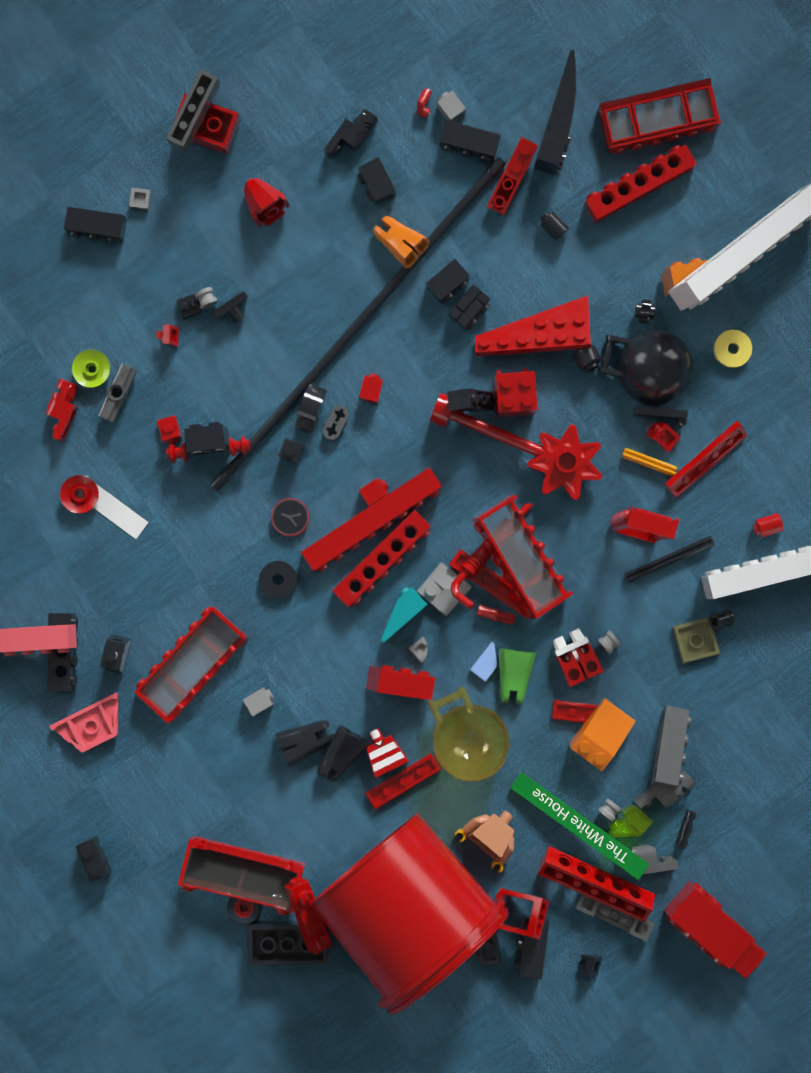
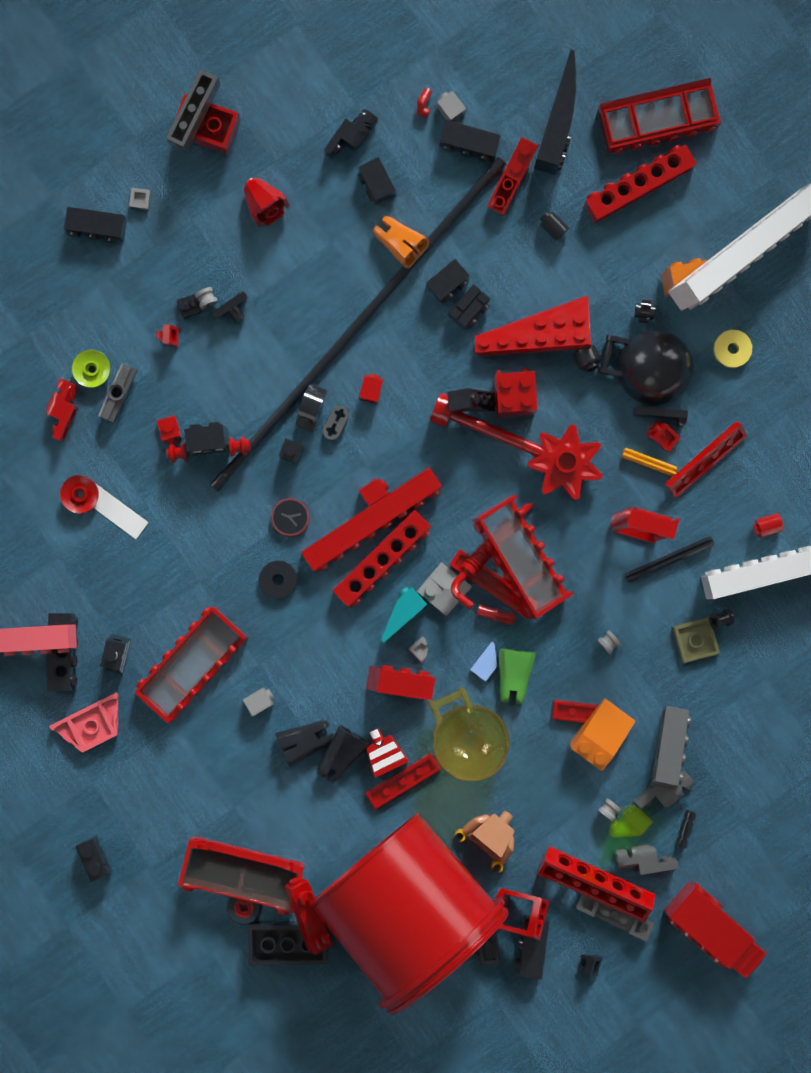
green tile [510,772,649,880] -> none
red hips [553,629,604,687] -> none

